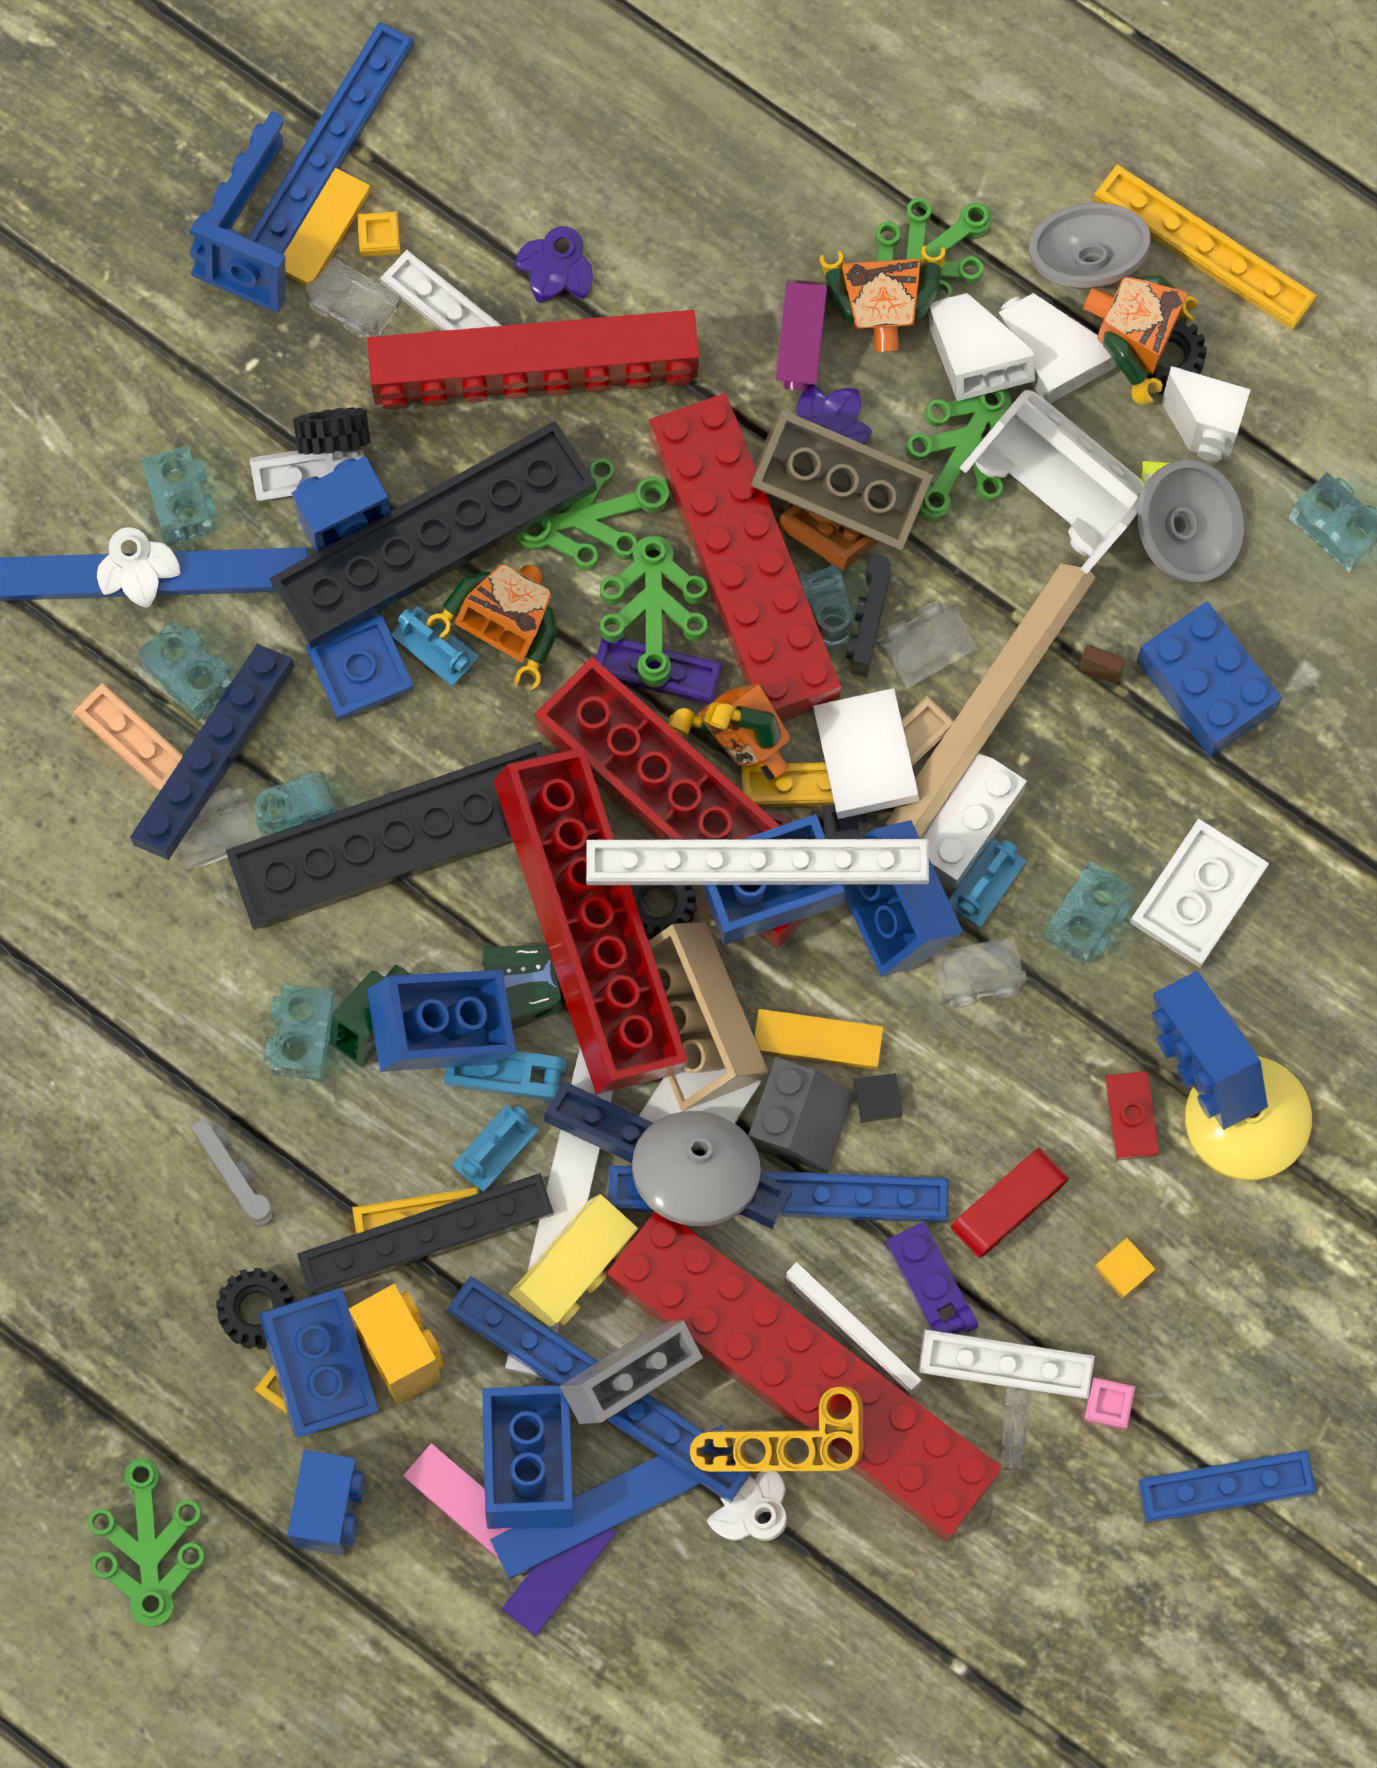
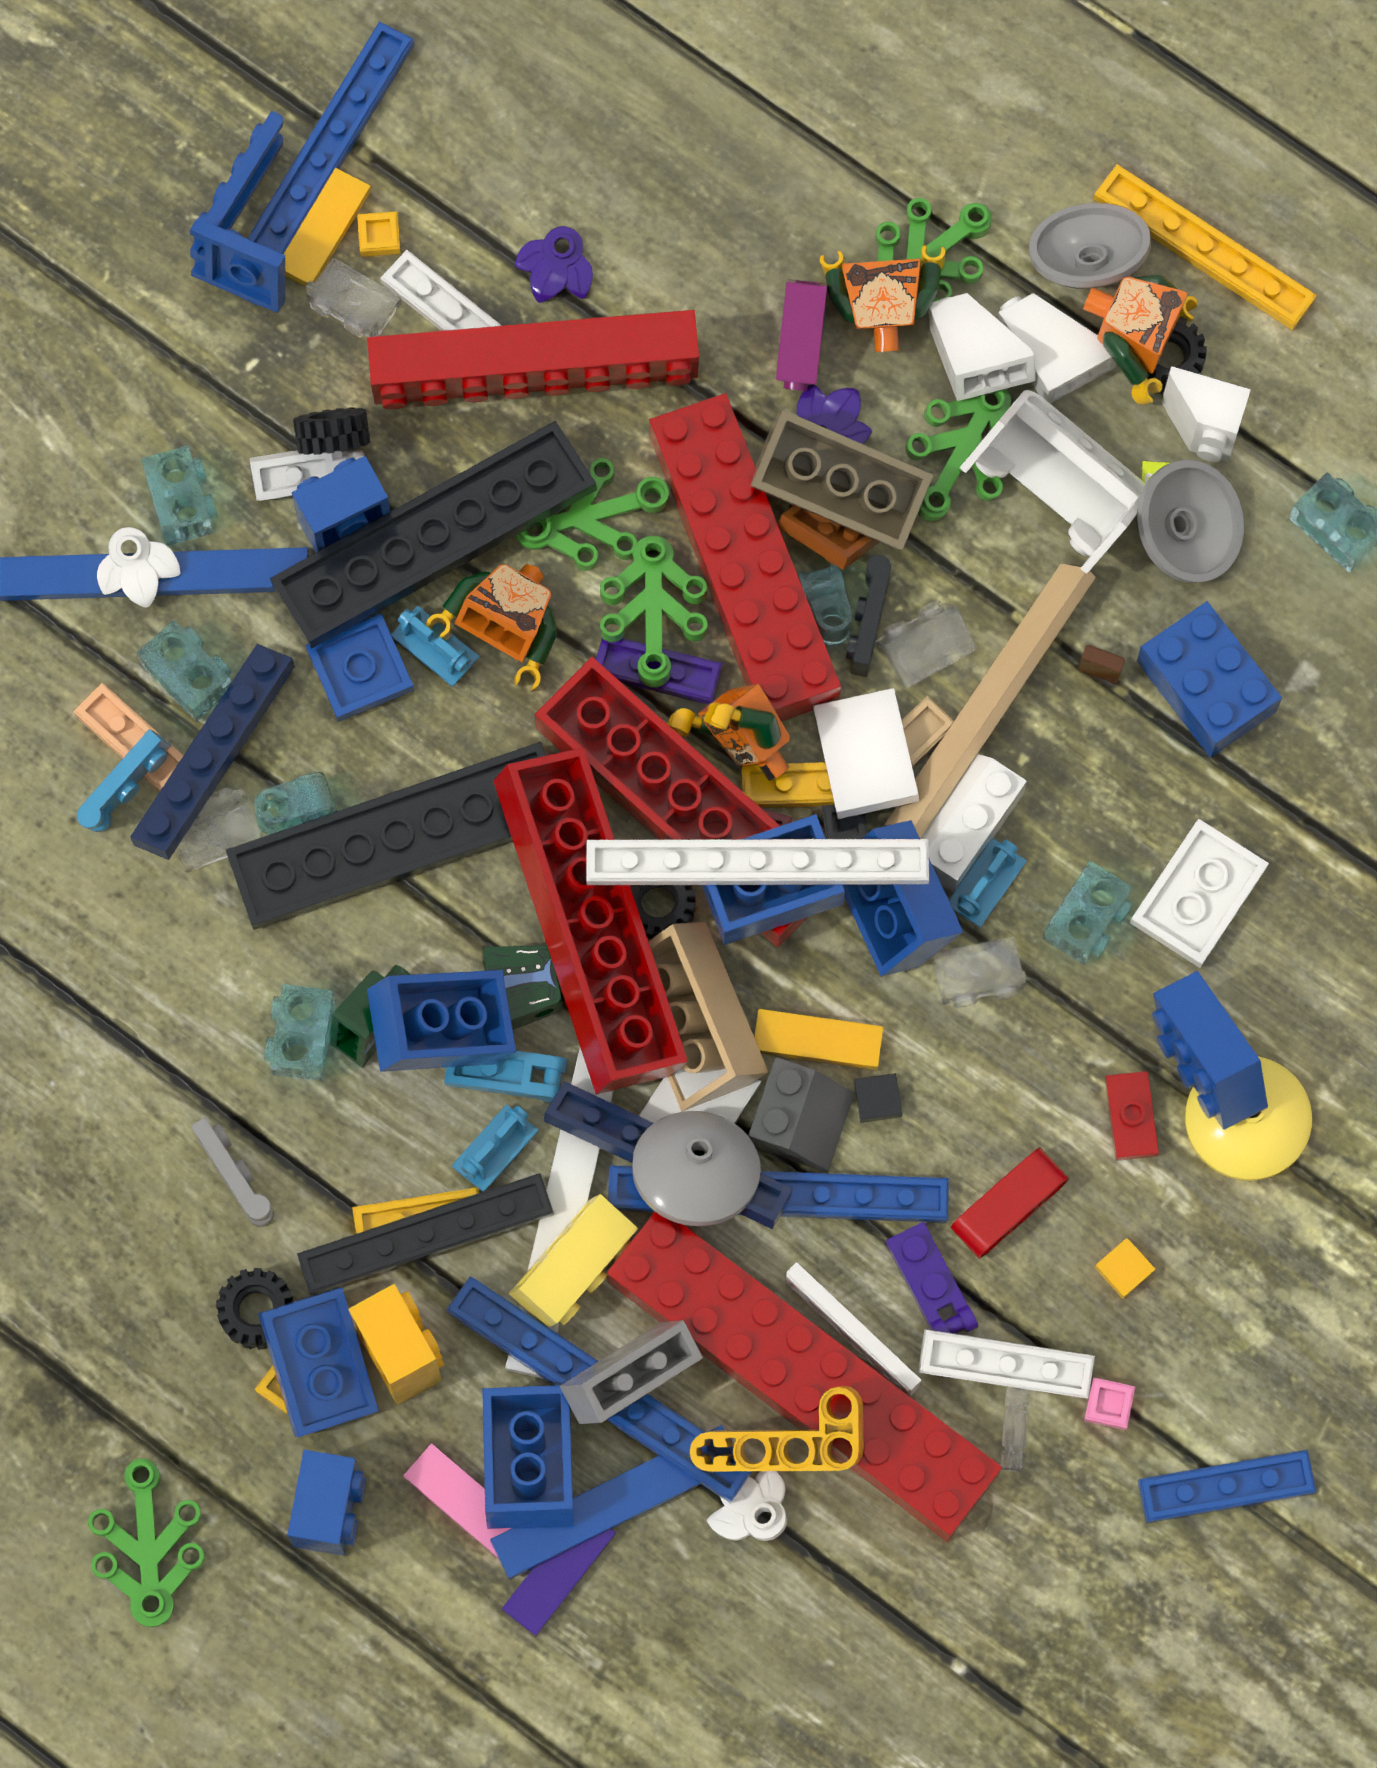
none -> dark azure plate [77,729,171,832]

